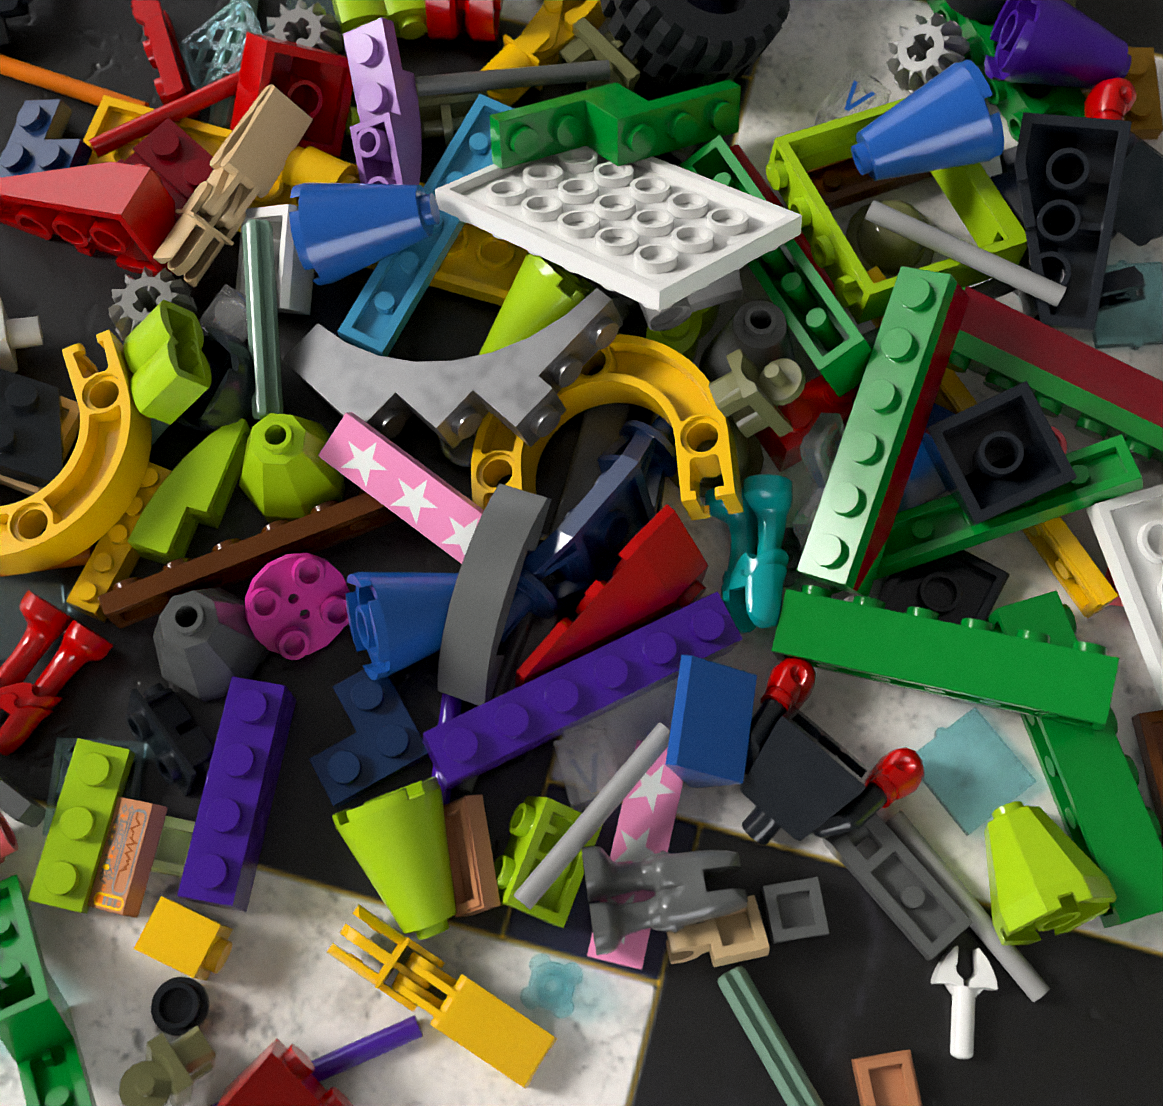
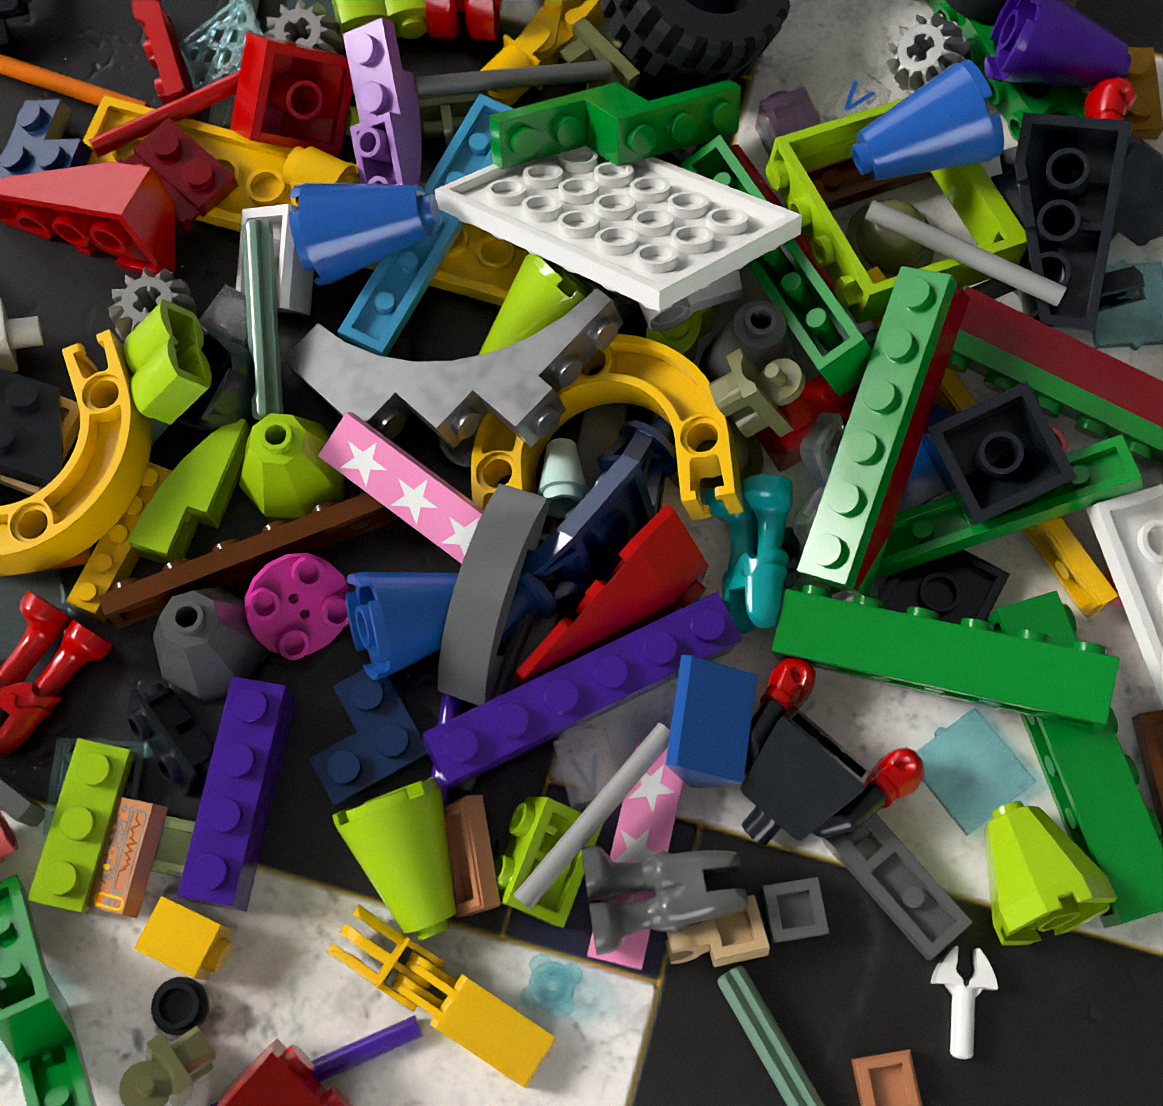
tan arm [153,84,313,288] -> none
light grey bar [885,810,1050,1002] -> none
none -> light aqua cone [537,438,589,518]
none -> clear purple brick [755,87,822,159]

